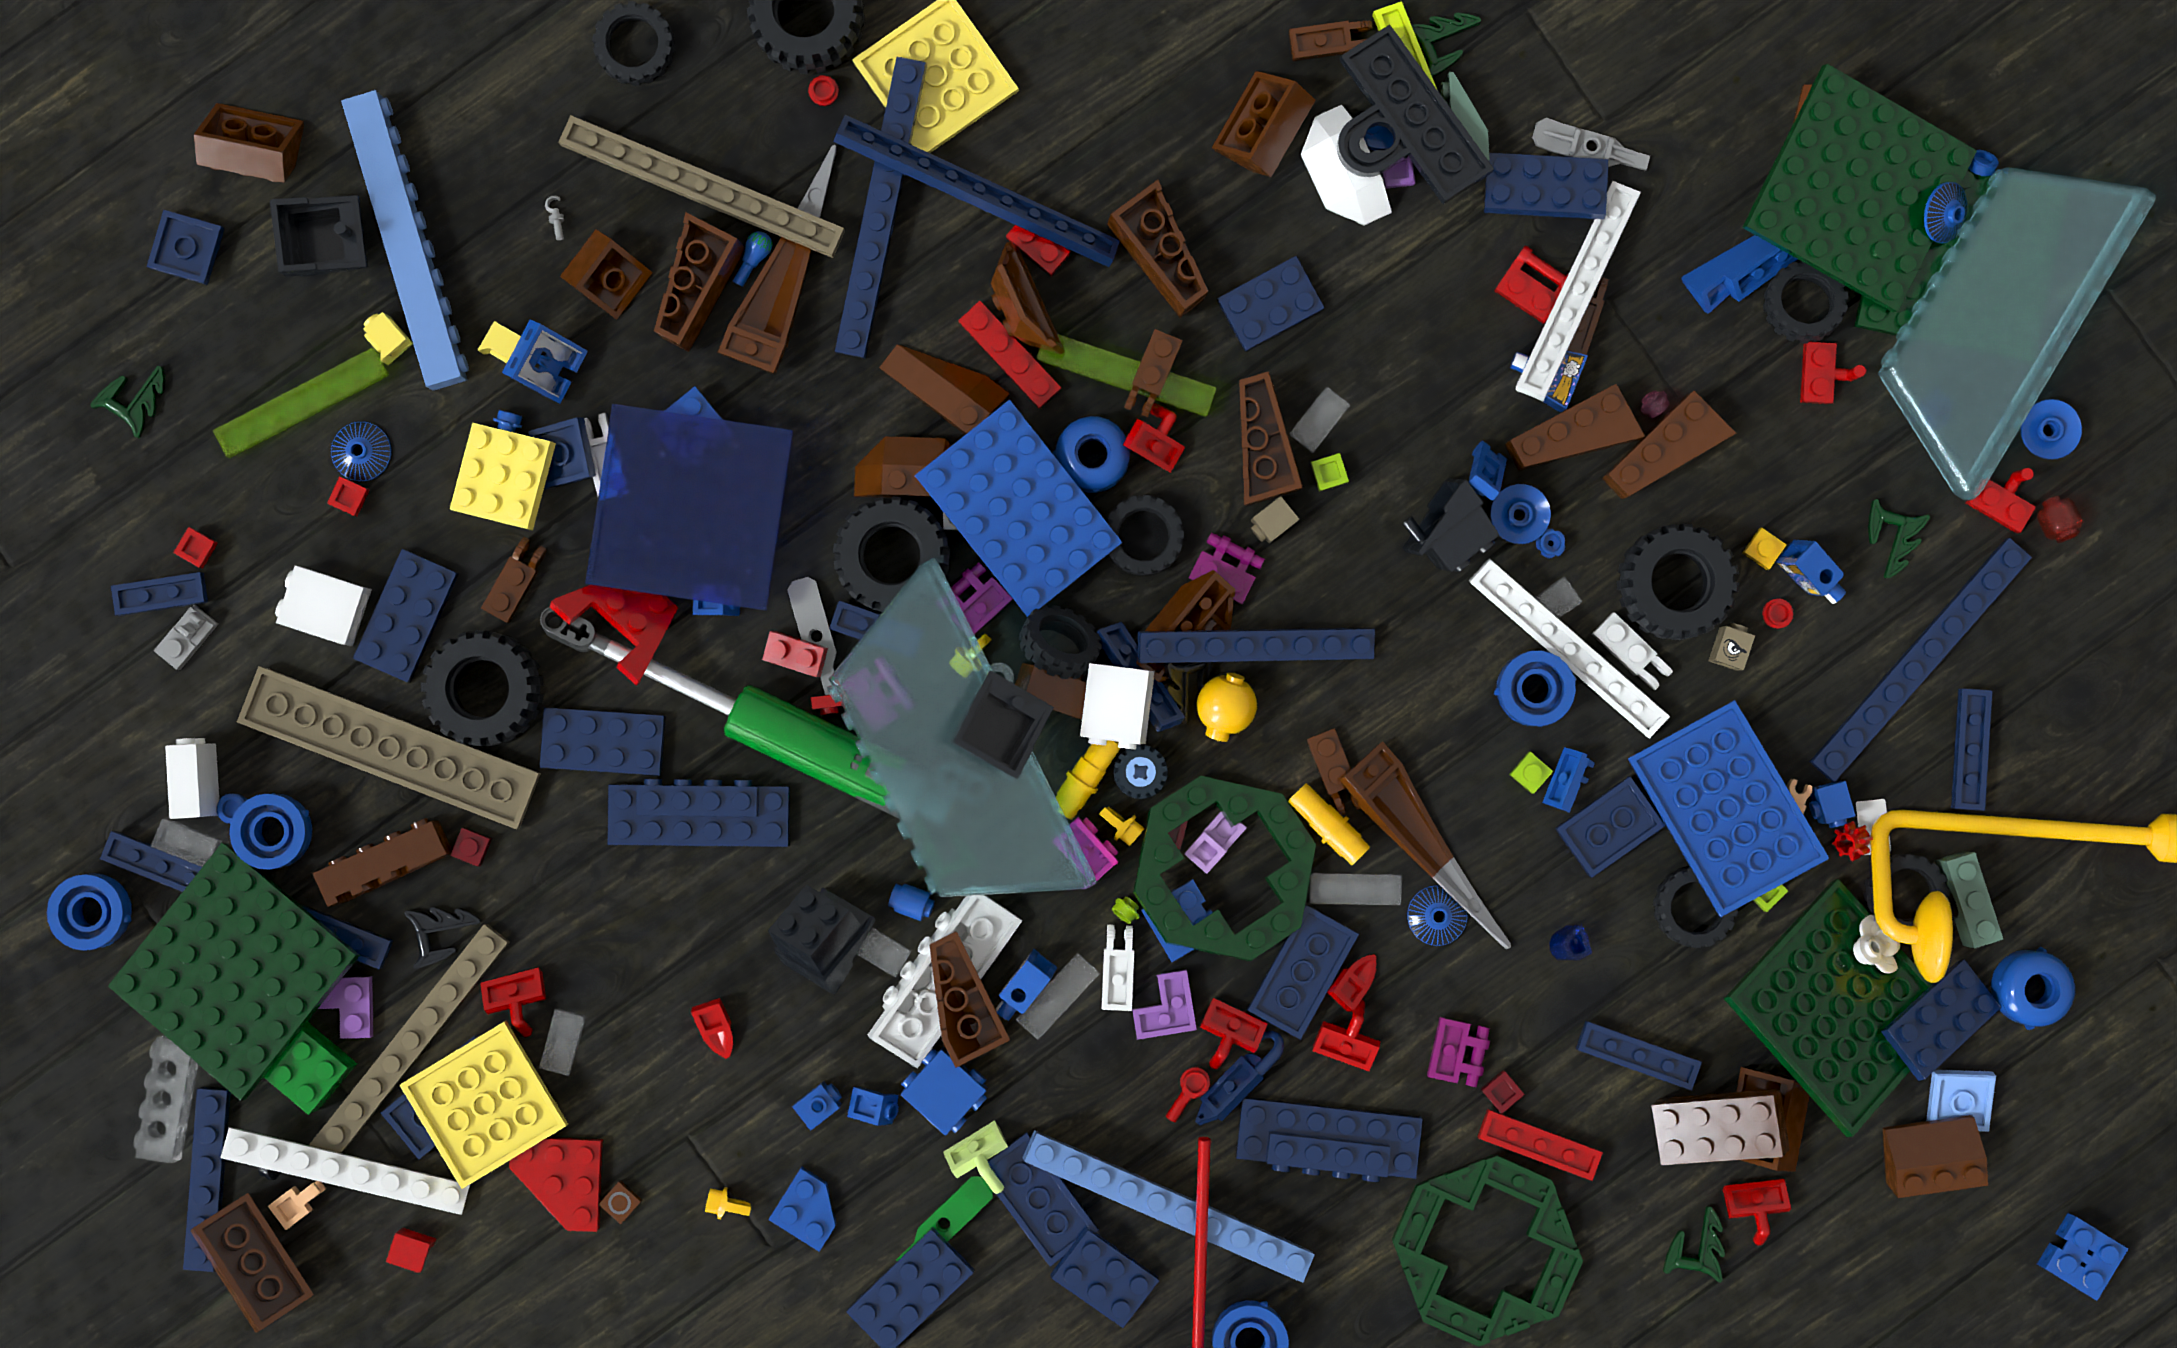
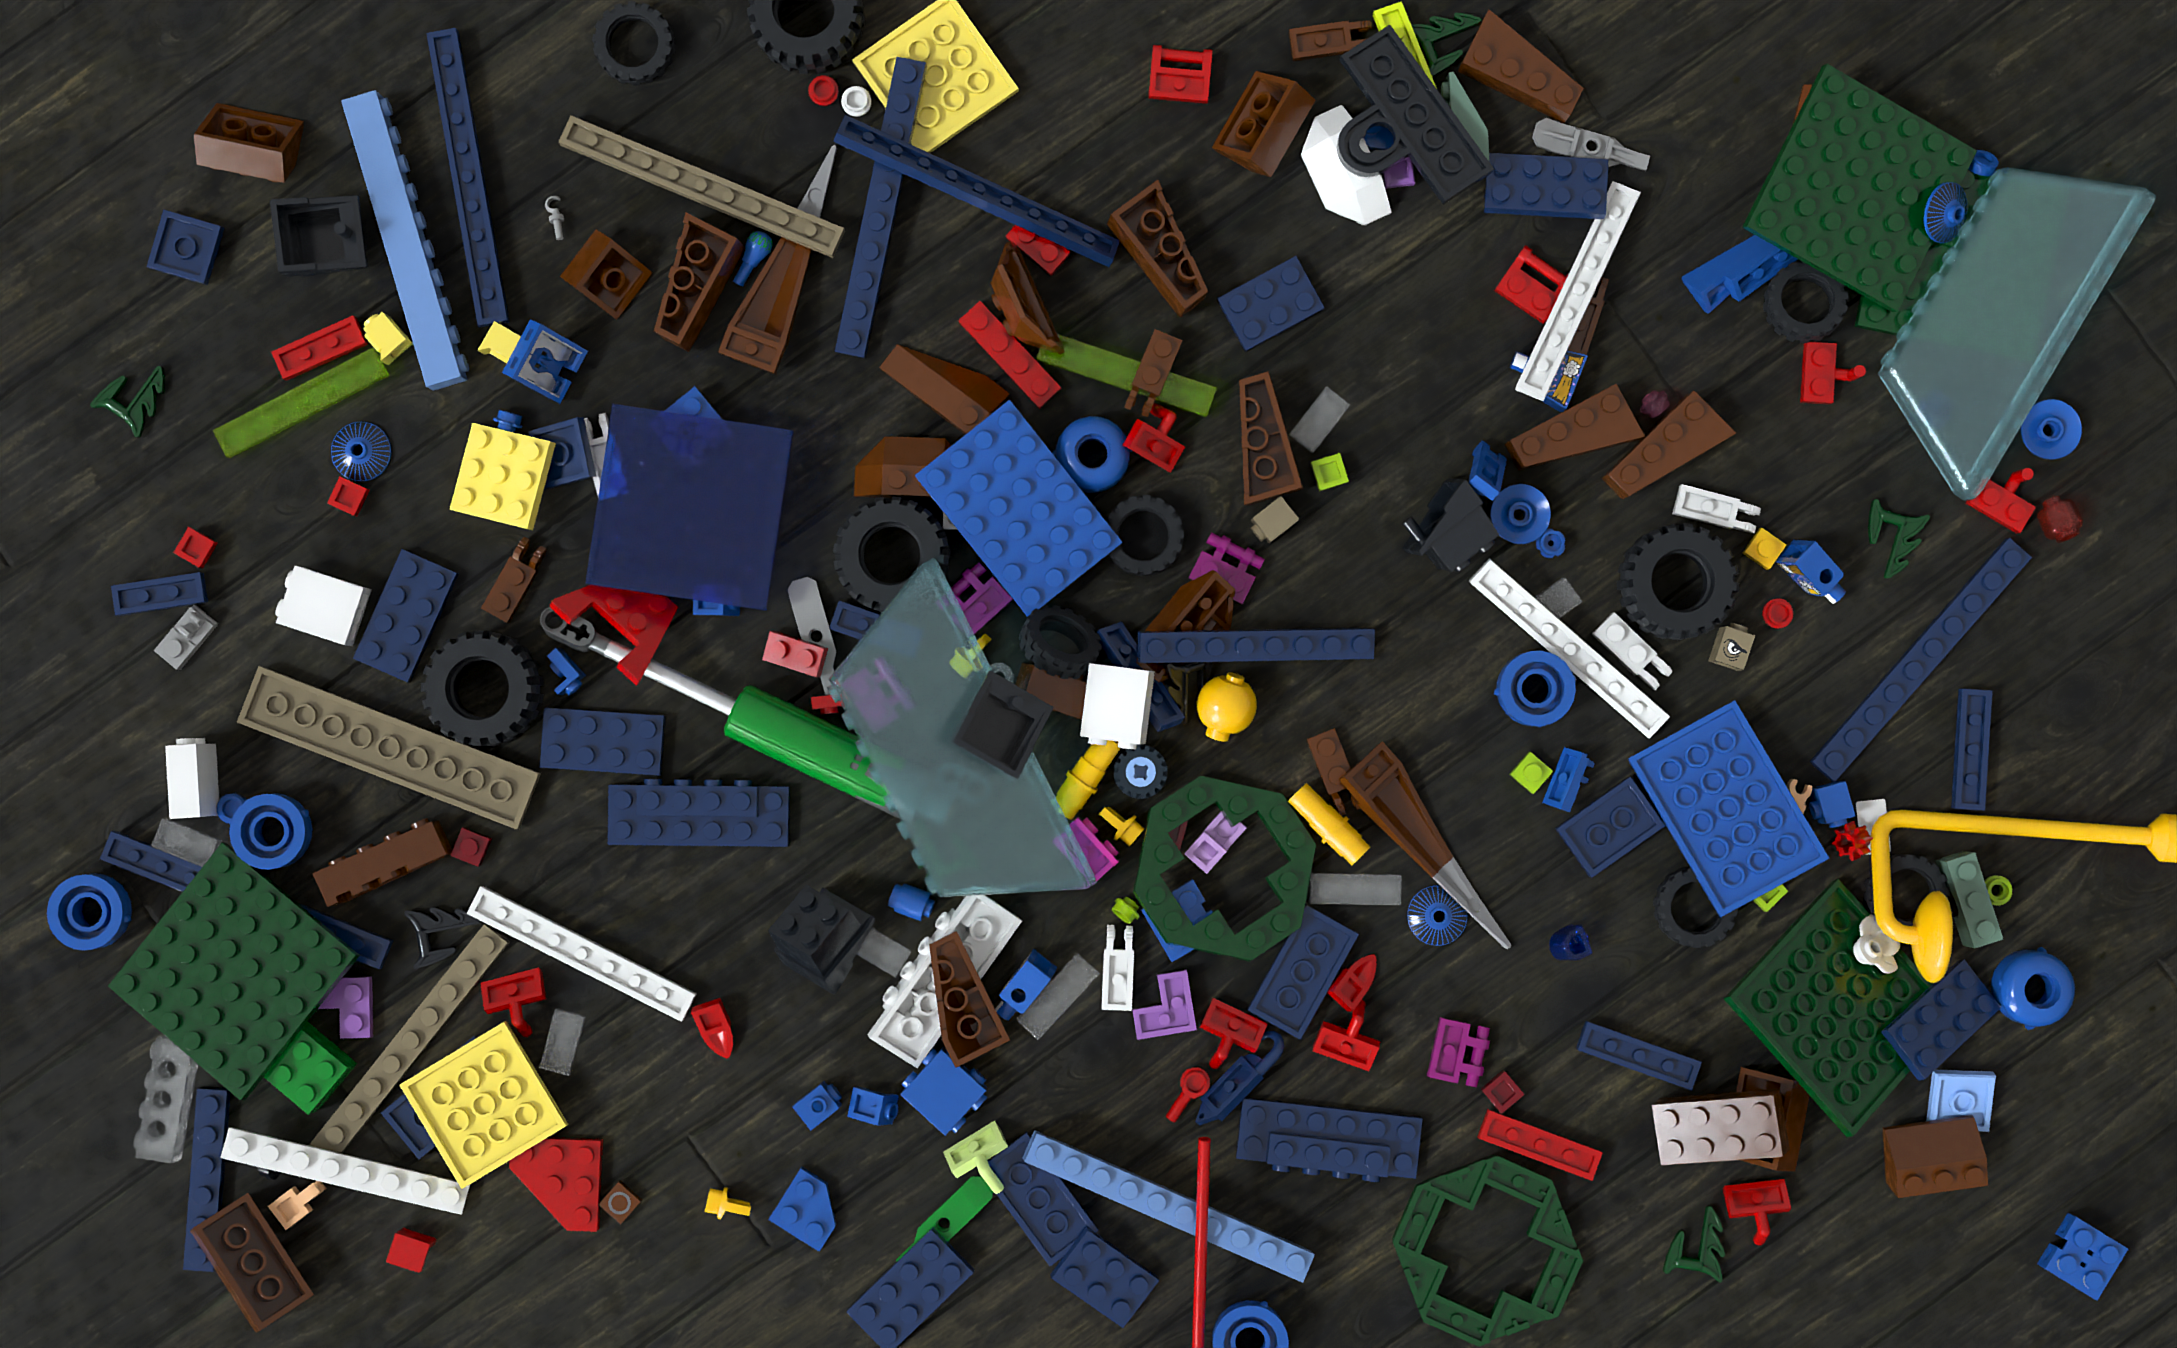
none -> red plate [271,315,368,381]
none -> dark blue plate [426,28,510,327]
none -> white plate [467,886,697,1022]
none -> blue bracket [547,648,586,695]
none -> white plate [841,86,871,117]
none -> red plate [1148,45,1213,104]
none -> reddish brown wedge [1457,9,1584,123]
none -> white hinge [1672,484,1761,533]
none -> lime plate [1984,875,2012,906]

